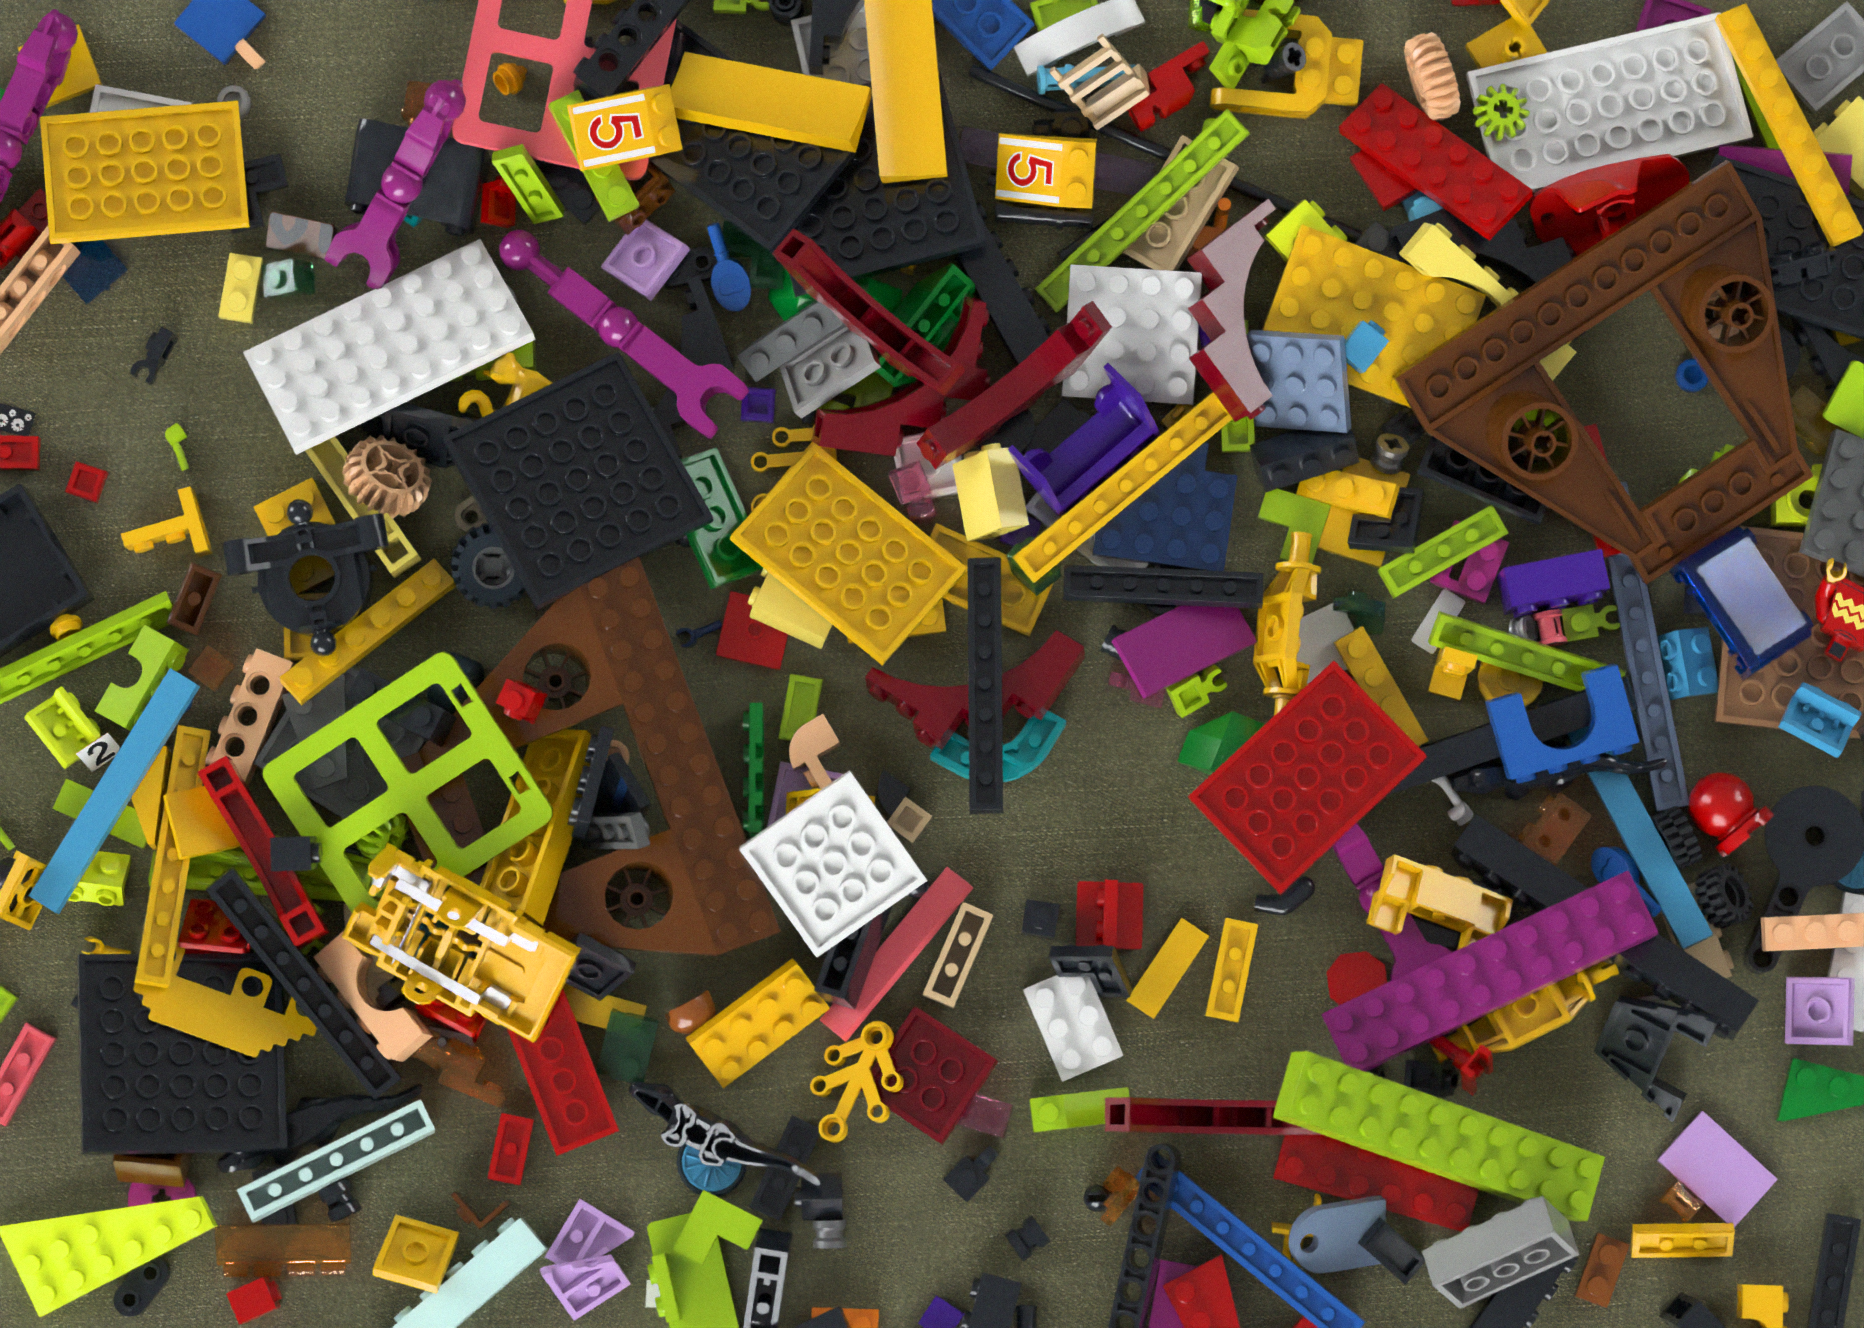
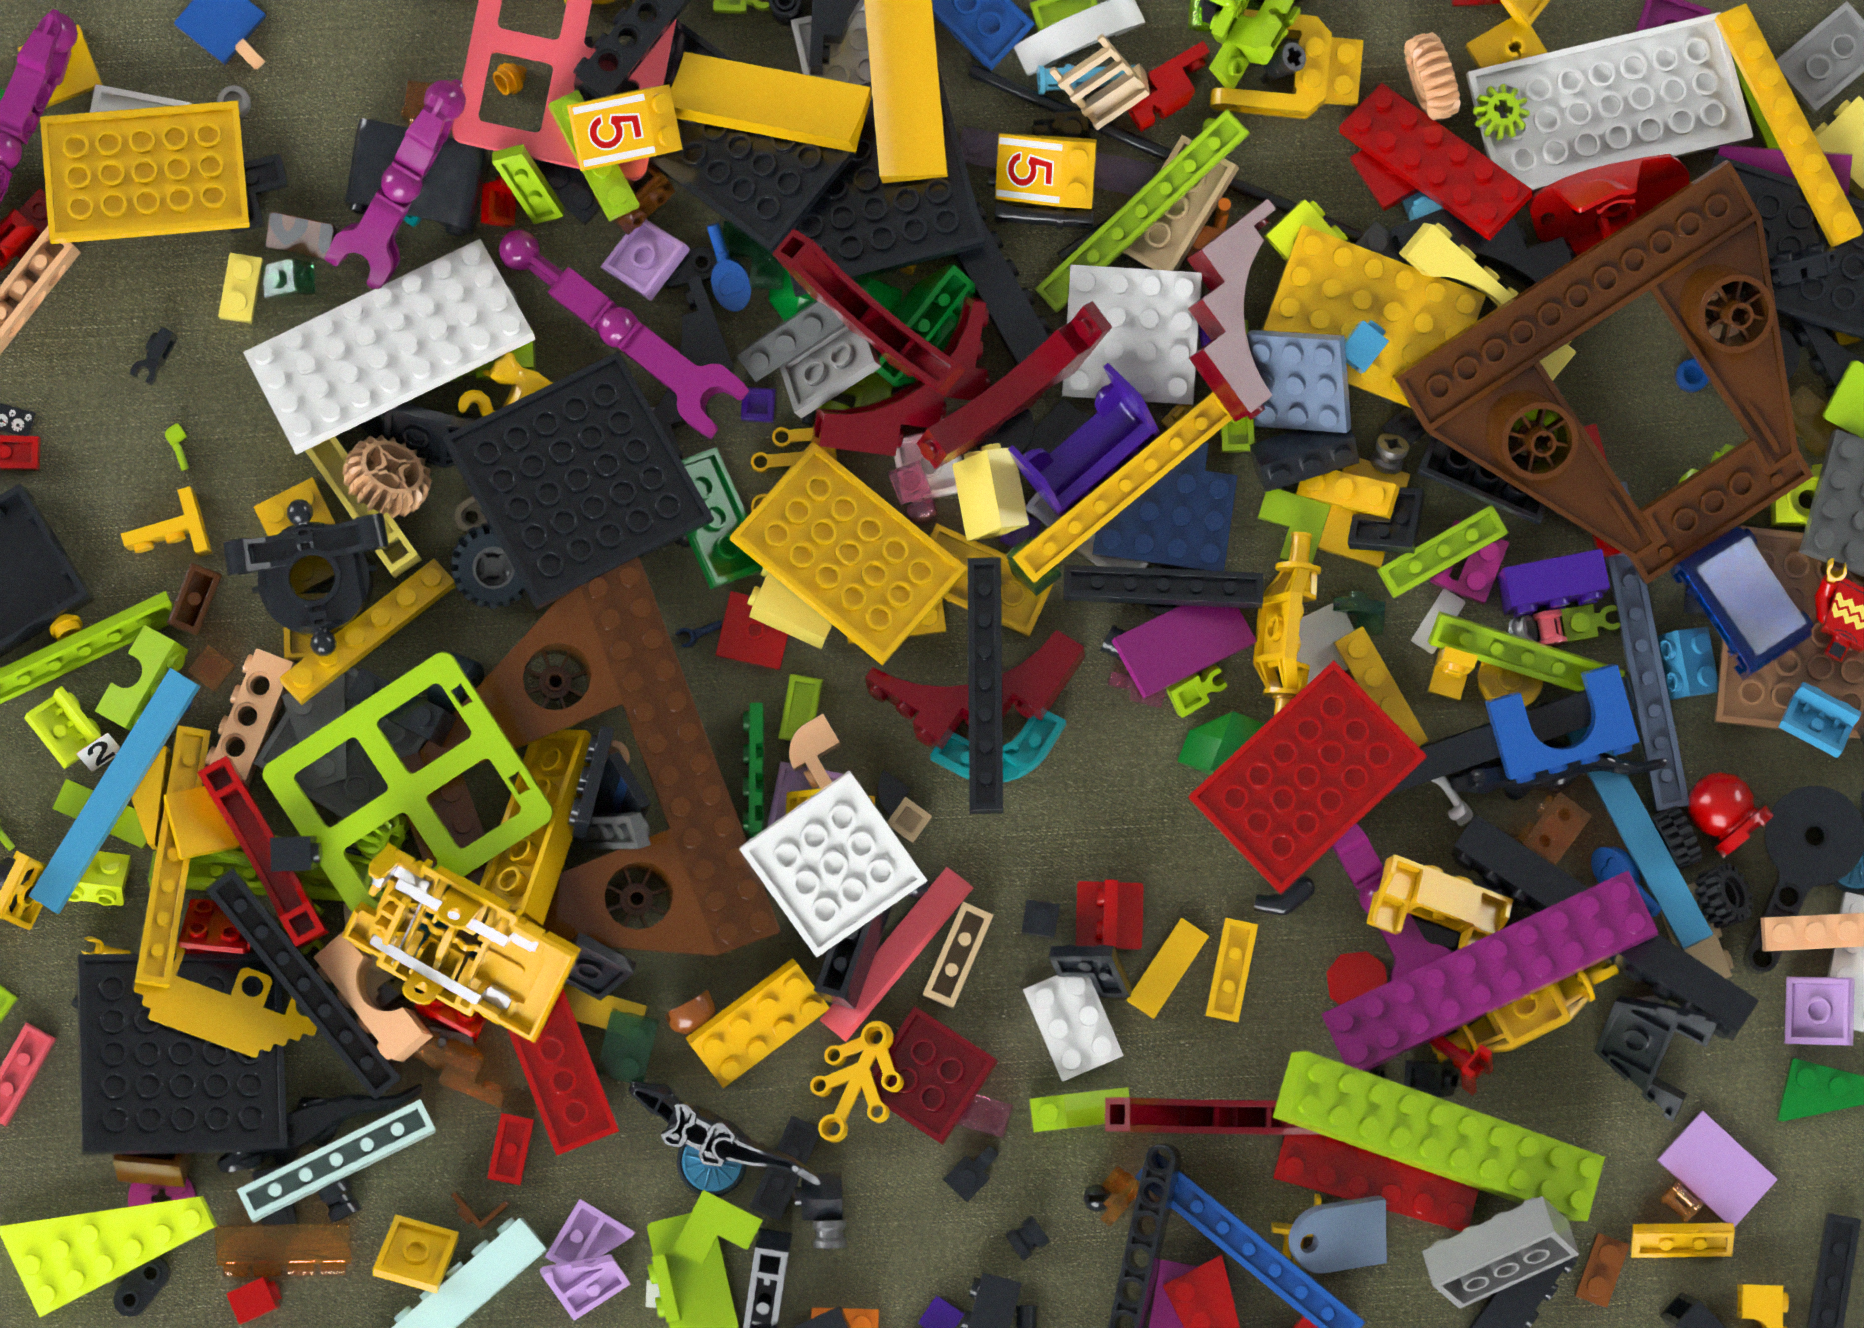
piece [62,240,128,305] -> none
red tile [65,461,109,504] -> none
red brick [496,679,548,724] -> none
black tile [1358,1217,1425,1285] -> none

